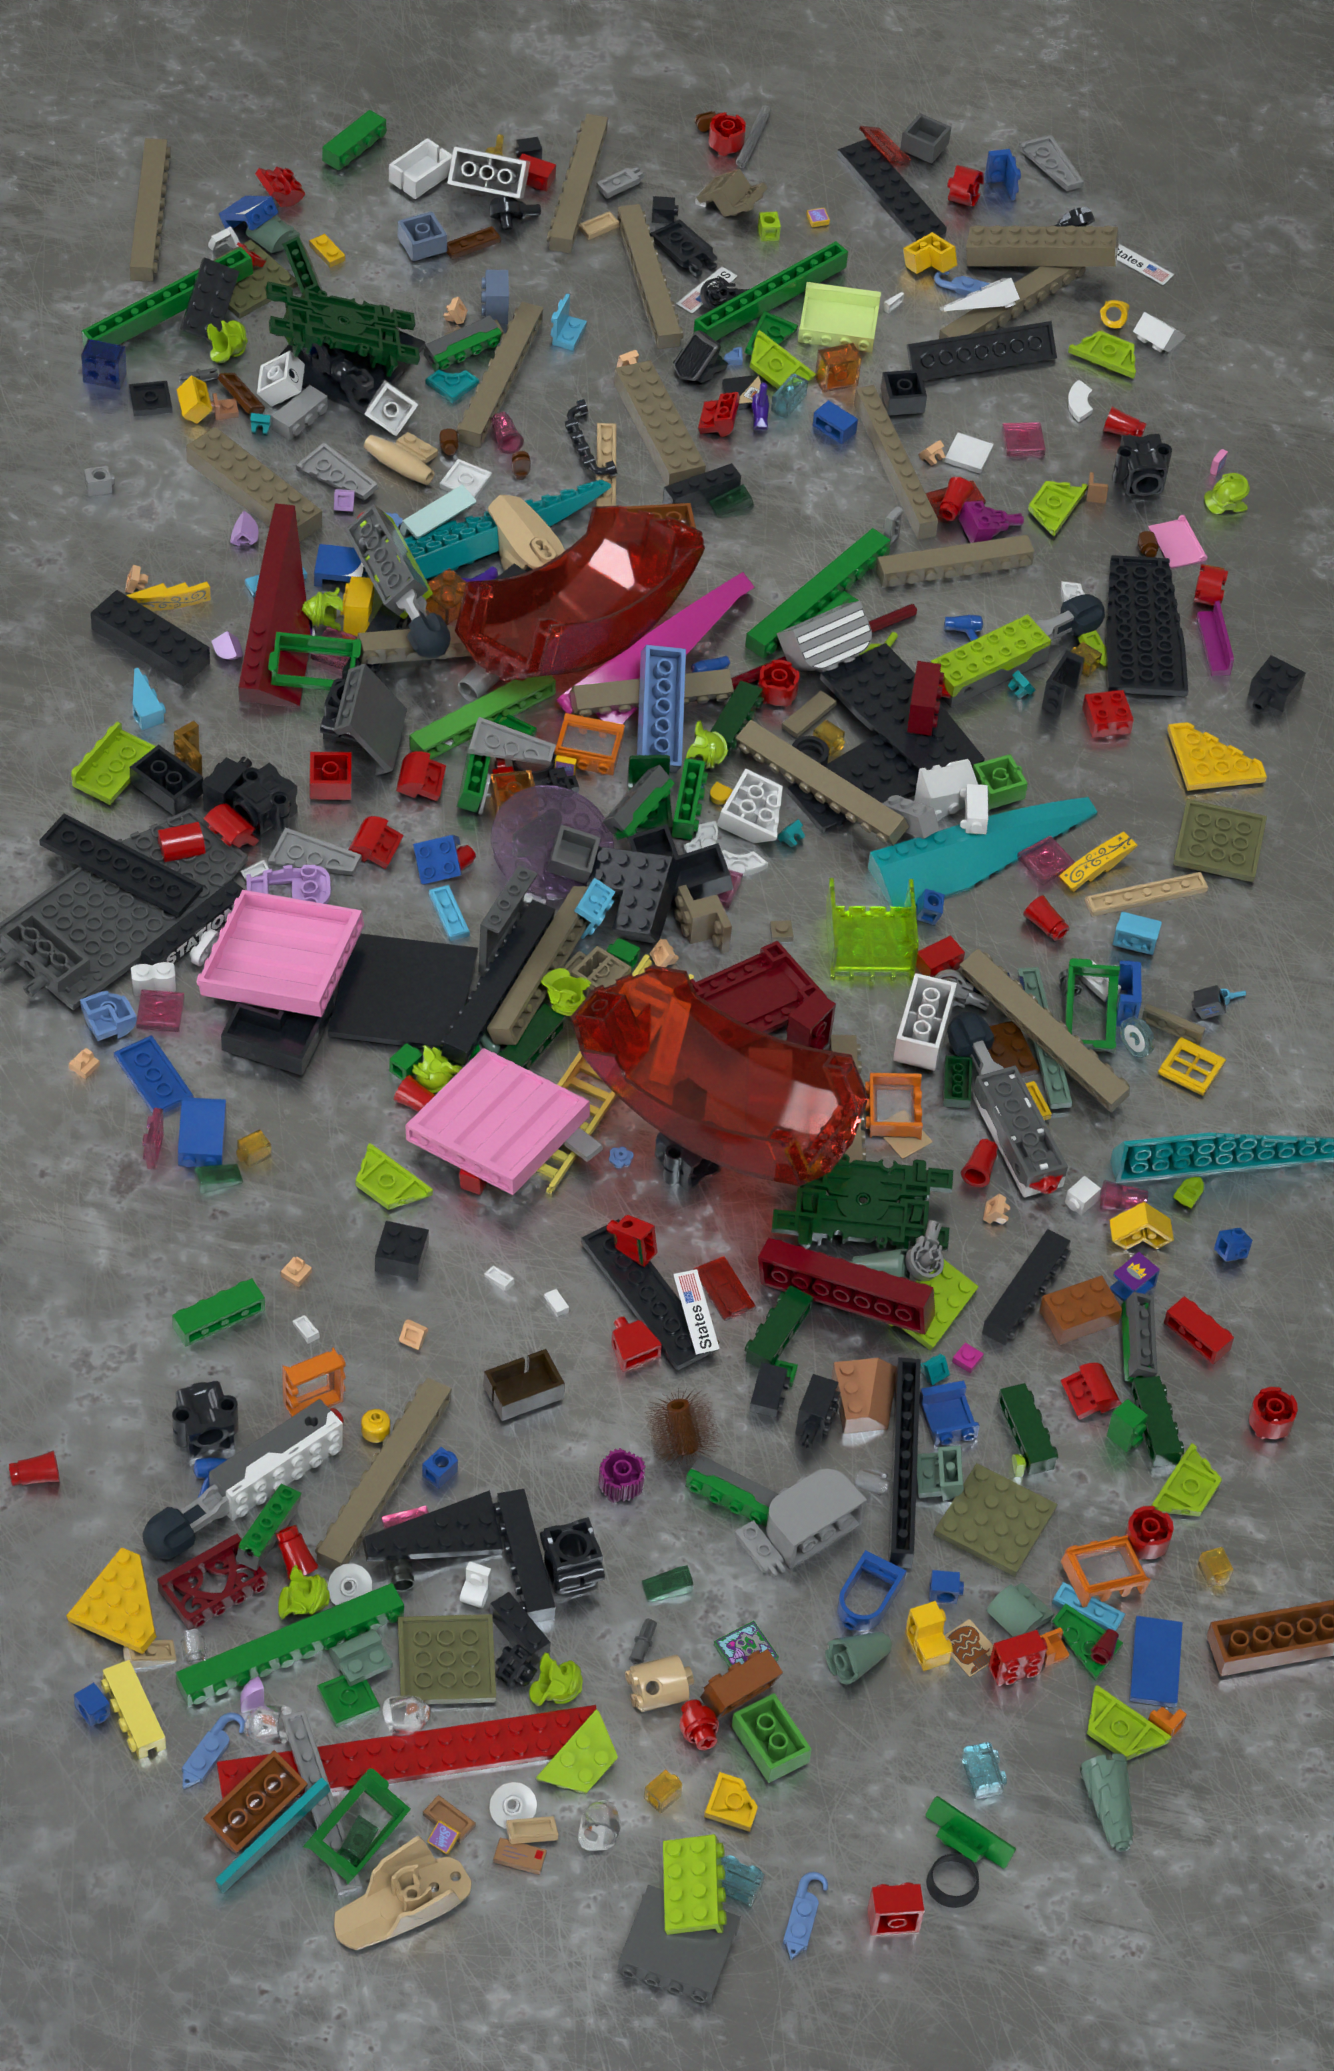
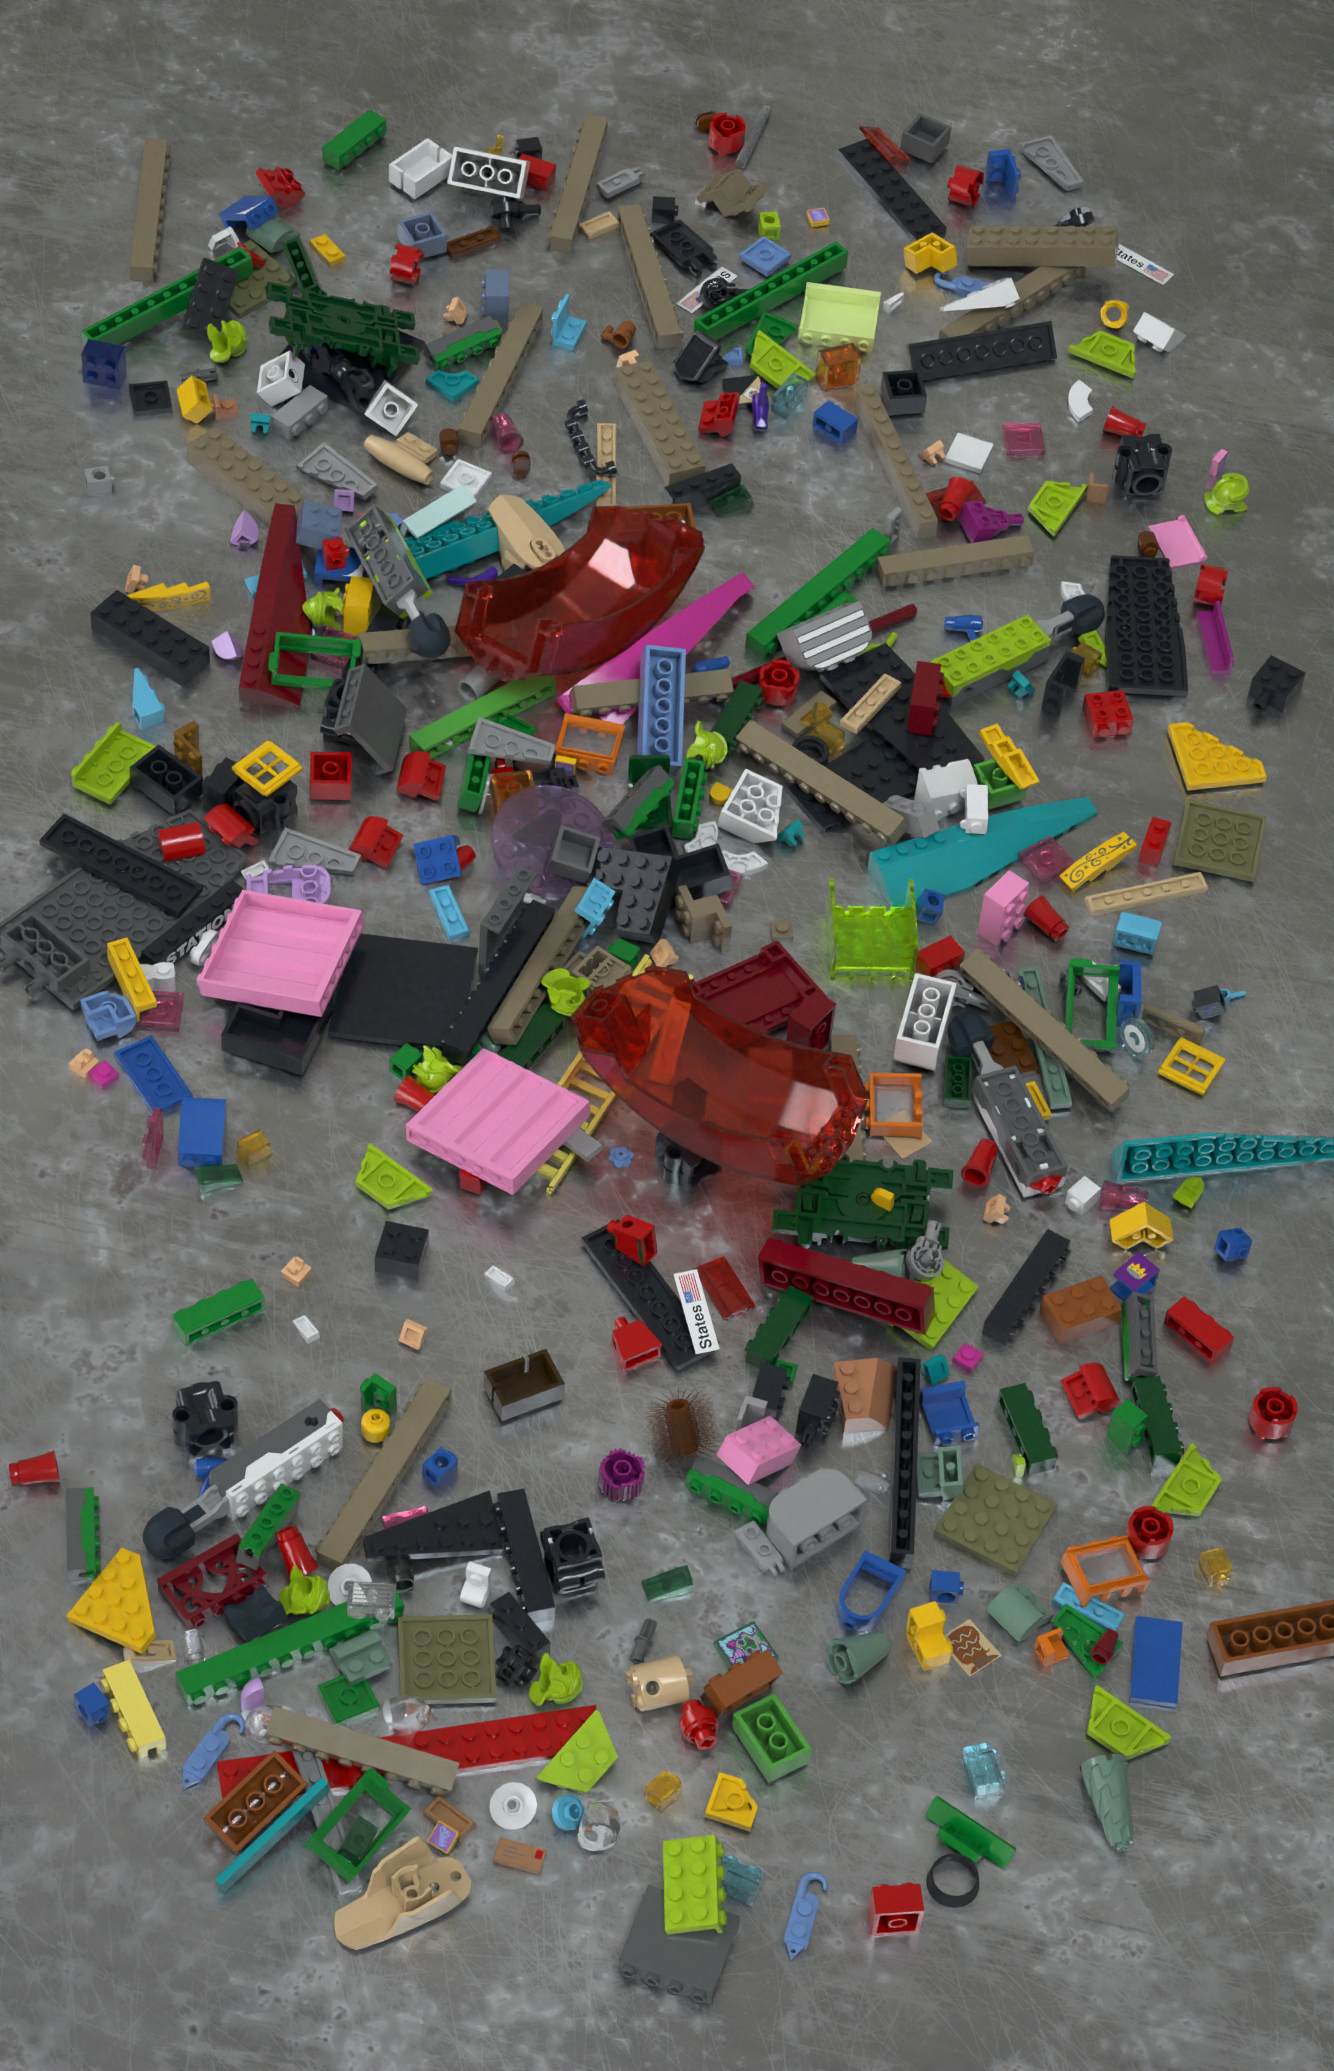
reddish brown tile [218,373,265,414] -> none
orange window [282,1347,346,1417] -> none
clear orange brick [426,568,476,625] -> none
tan tile [506,1816,559,1844] -> none
white piece [544,1289,569,1317] -> none
red brick [988,1630,1048,1686] -> none
orange panel [1148,1707,1187,1739] -> none
none -> piece [66,1487,101,1582]
none -> dark pink plate [88,1060,119,1090]
none -> yellow panel [107,938,157,1022]
none -> black brick [222,1585,288,1643]
none -> yellow piece [232,740,303,796]
none -> dark tan brick [264,1706,459,1796]
none -> sand blue brick [295,499,342,550]
none -> red brick [322,537,349,571]
none -> clear brick [347,1581,397,1620]
none -> green bracket [360,1373,397,1416]
none -> red brick [389,244,424,285]
none -> medium azure plate [552,1794,584,1831]
none -> dark orange piece [601,321,636,348]
none -> bright pink brick [717,1416,801,1485]
none -> light grey panel [736,1395,768,1431]
none -> medium blue plate [739,236,792,277]
none -> clear yellow tile [800,702,833,727]
none -> tan tile [840,674,902,734]
none -> yellow tile [871,1188,894,1211]
none -> bright pink brick [977,870,1029,946]
none -> yellow slope [978,723,1040,790]
none -> red brick [1139,817,1172,867]

